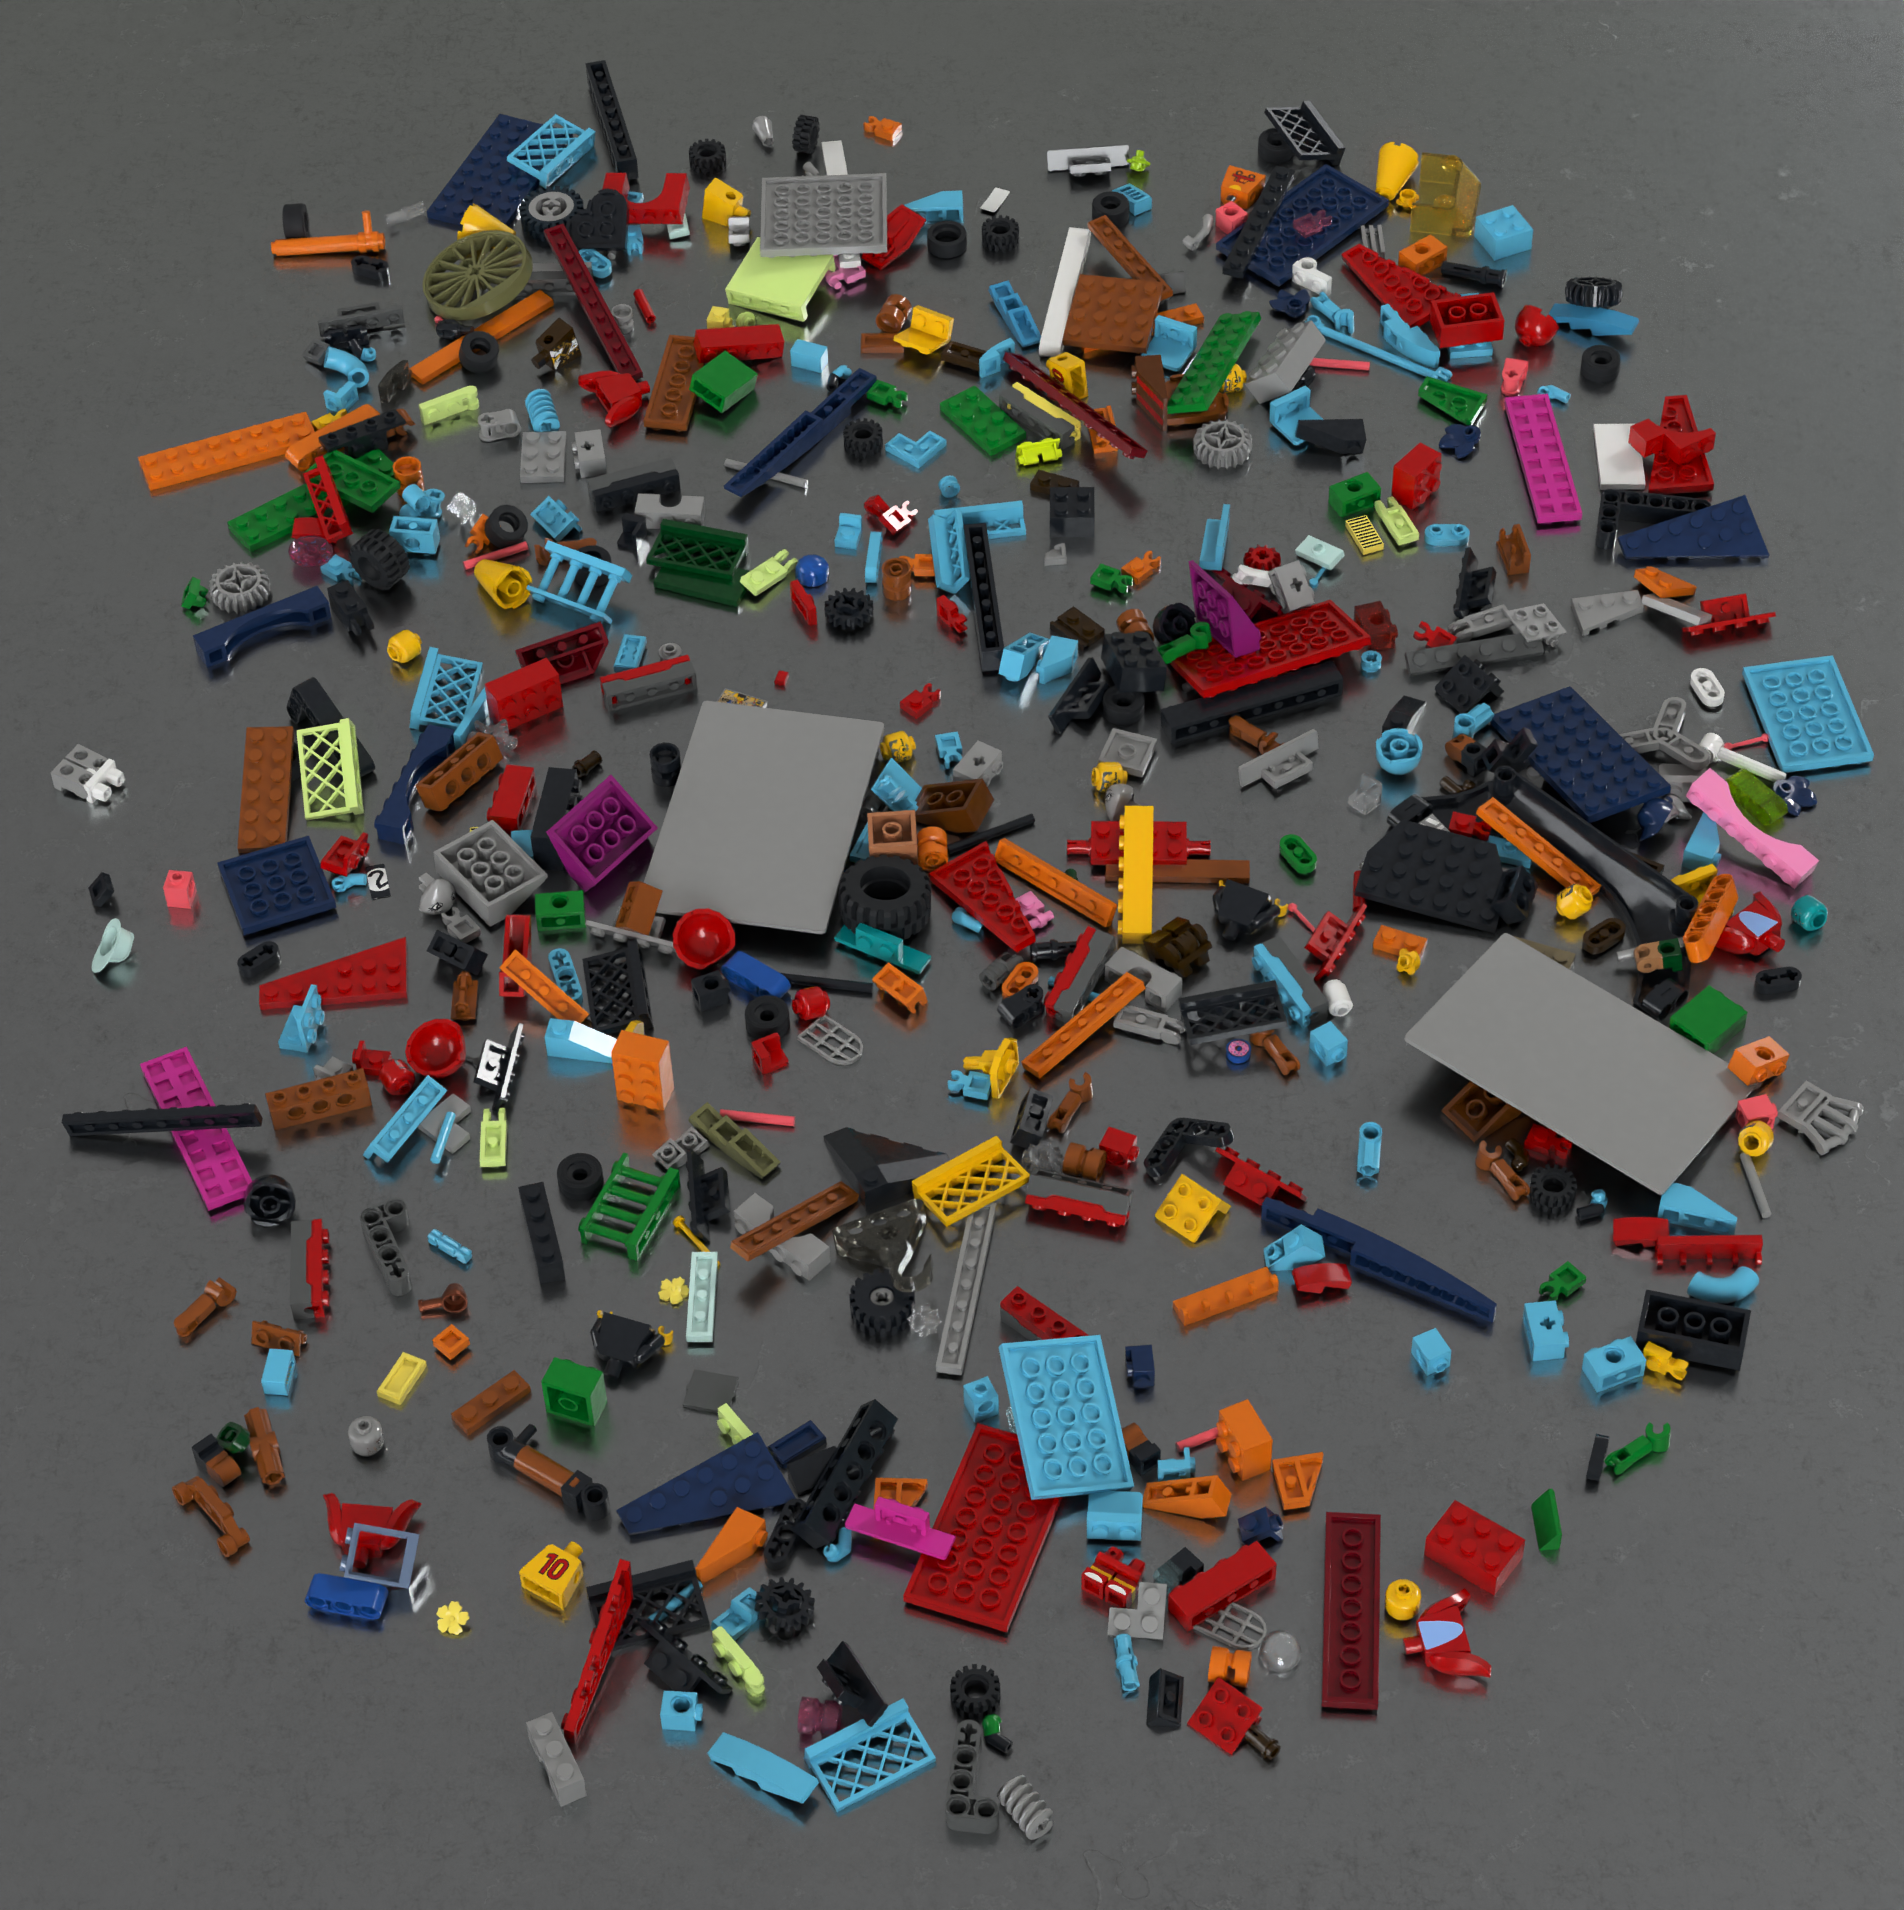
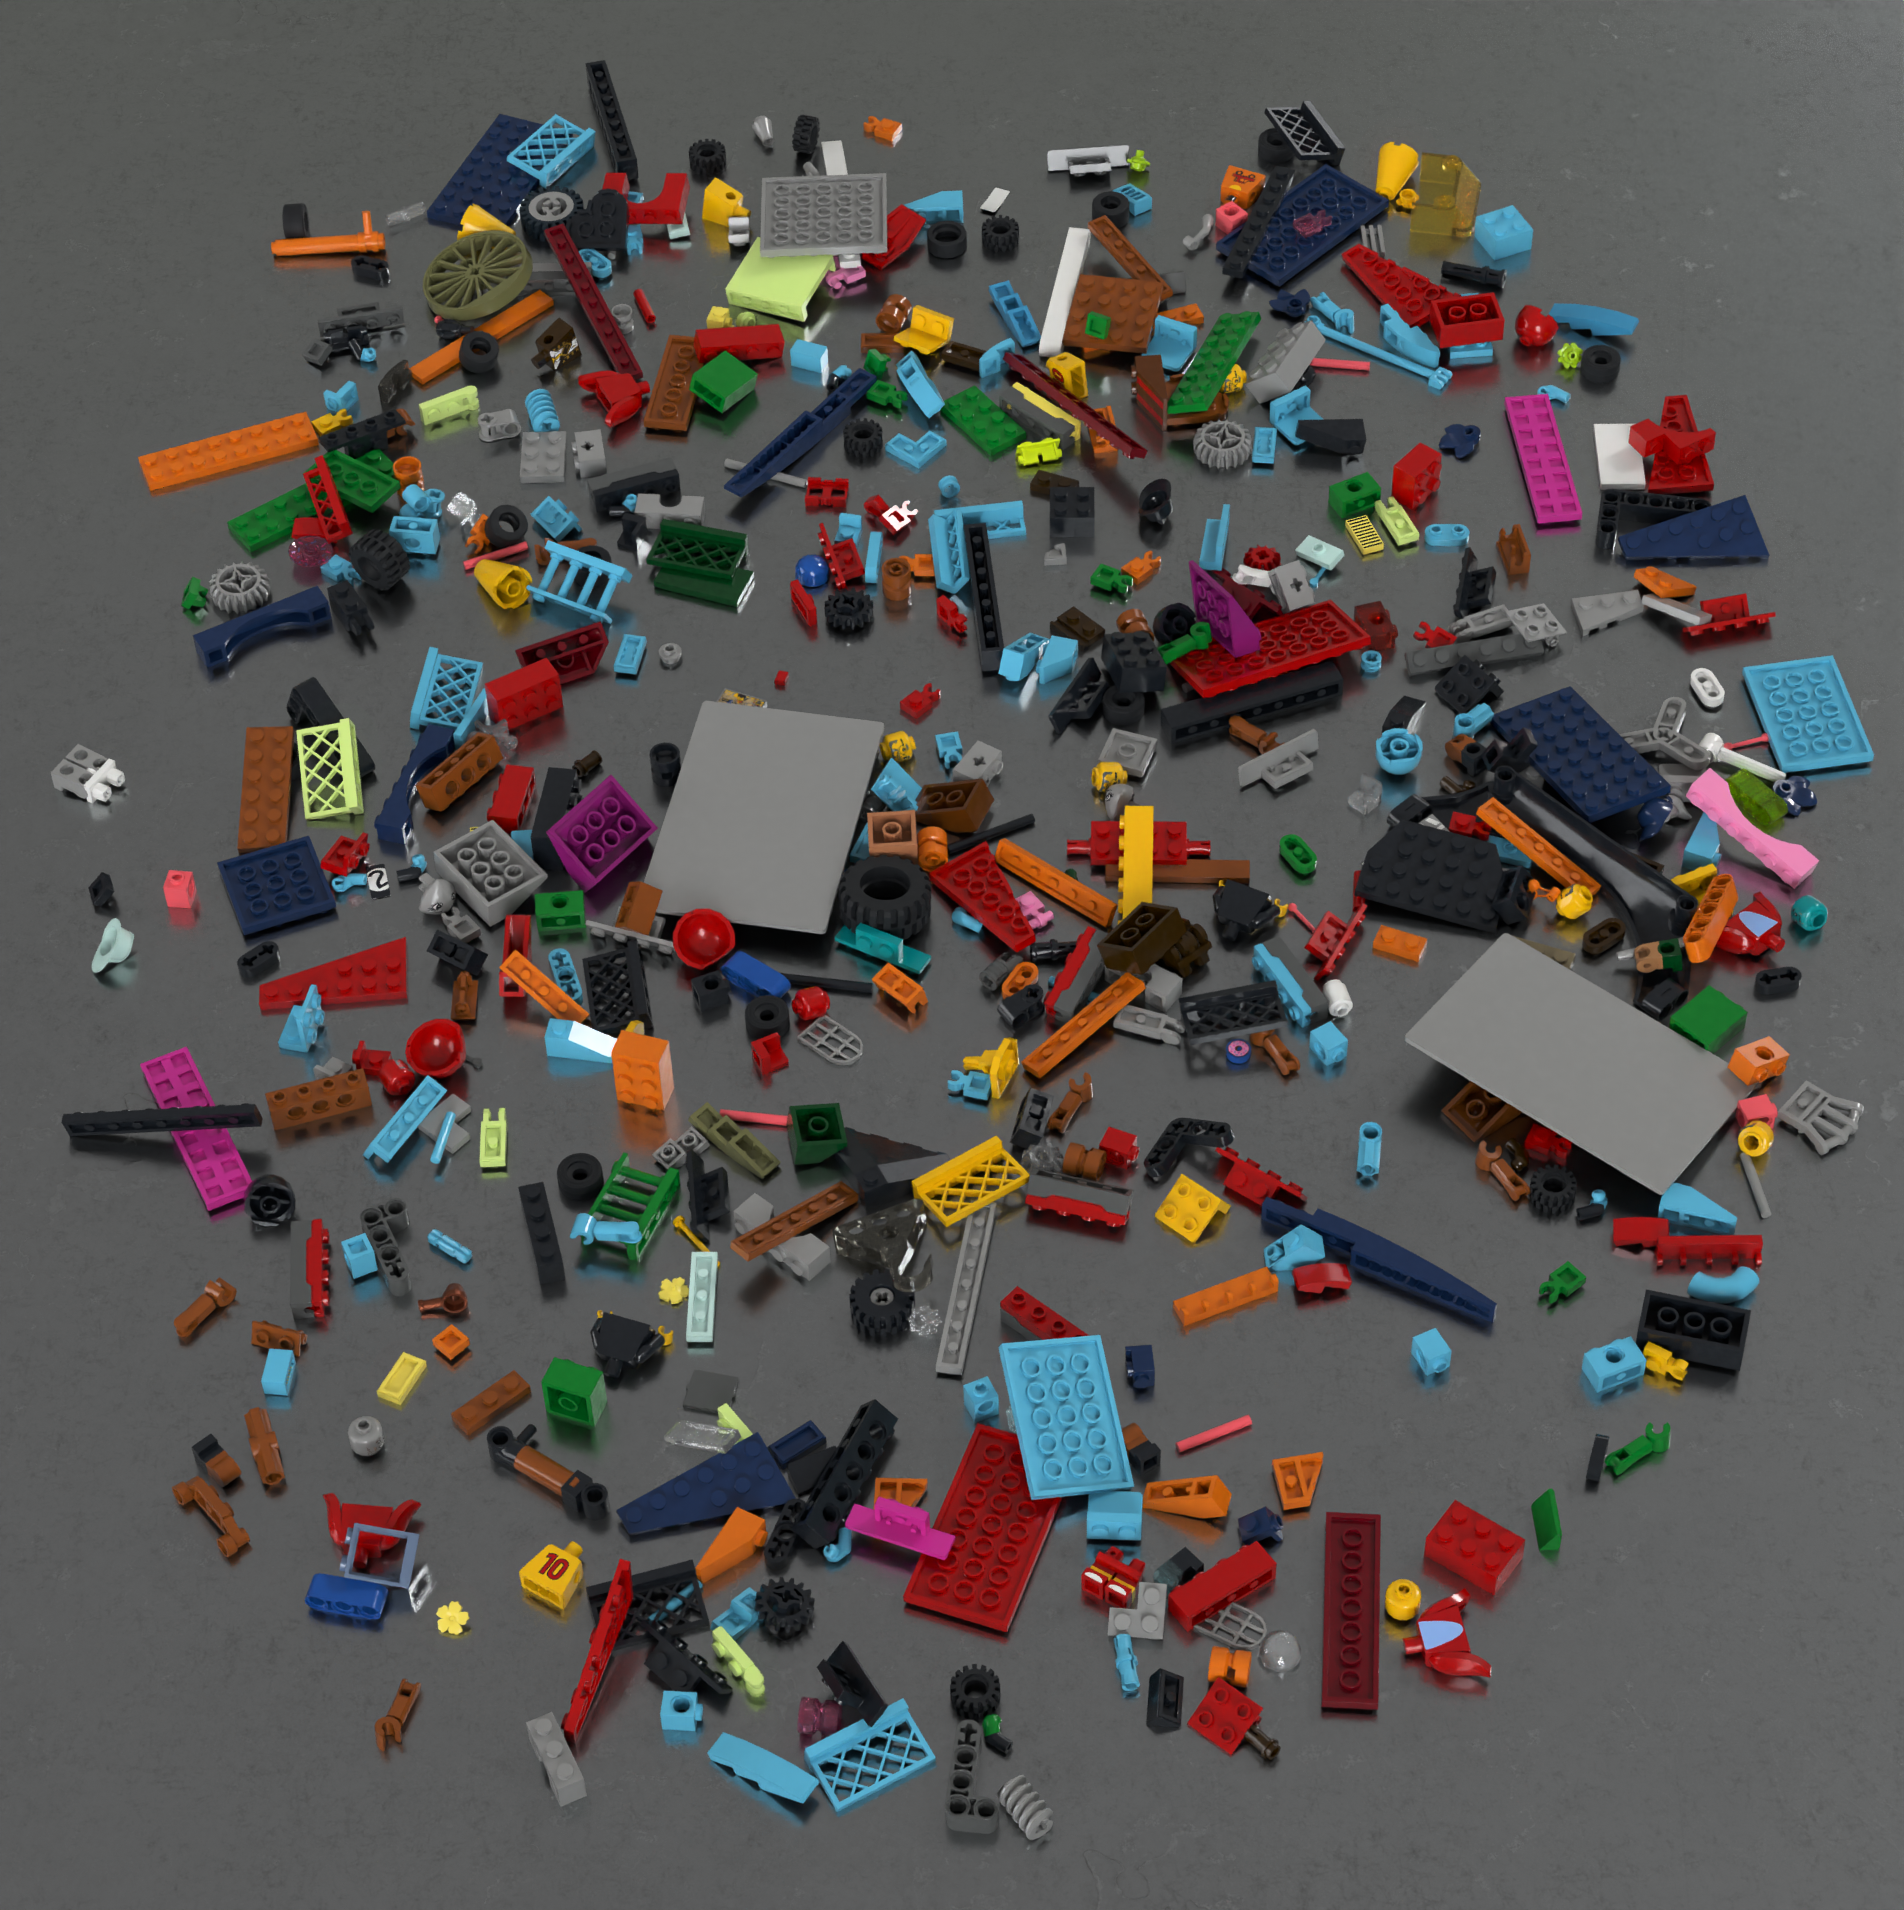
dark green plate [216,1422,250,1453] -> none
orange beam [285,404,380,471] -> none
medium azure cylinder [324,346,369,388] -> none
yellow head [387,630,422,663] -> none
bracket [473,1022,525,1111] -> none
dark grey piece [600,655,697,712] -> none
yellowish green hinge [740,549,798,596] -> none
medium azure bracket [1157,1447,1196,1482] -> none
orange brick [1216,1399,1273,1481] -> none
white plate [1292,257,1332,296] -> none
yellow plate [1397,948,1420,975] -> none
orange brick [1398,234,1448,276] -> none
green wing [1418,376,1487,426] -> none
coral piece [1501,358,1528,397] -> none
medium azure brick [1523,1300,1569,1361] -> none
black gear [1565,276,1623,308] -> none
none -> medium azure brick [341,1233,378,1279]
none -> dark orange piece [375,1678,421,1751]
none -> arm [396,854,427,882]
none -> medium azure piece [570,1213,642,1245]
none -> arm [609,494,637,517]
none -> clear tile [664,1420,741,1454]
none -> dark green slope [786,1103,848,1165]
none -> red piece [805,477,849,507]
none -> red bracket [817,523,865,591]
none -> green tile [863,349,891,379]
none -> medium azure slope [896,350,945,418]
none -> green tile [1085,311,1111,340]
none -> dark brown brick [1097,902,1187,975]
none -> black piece [1138,479,1173,525]
none -> medium azure plate [1252,427,1277,464]
none -> orange piece [1527,879,1561,902]
none -> lime plant [1557,343,1583,368]

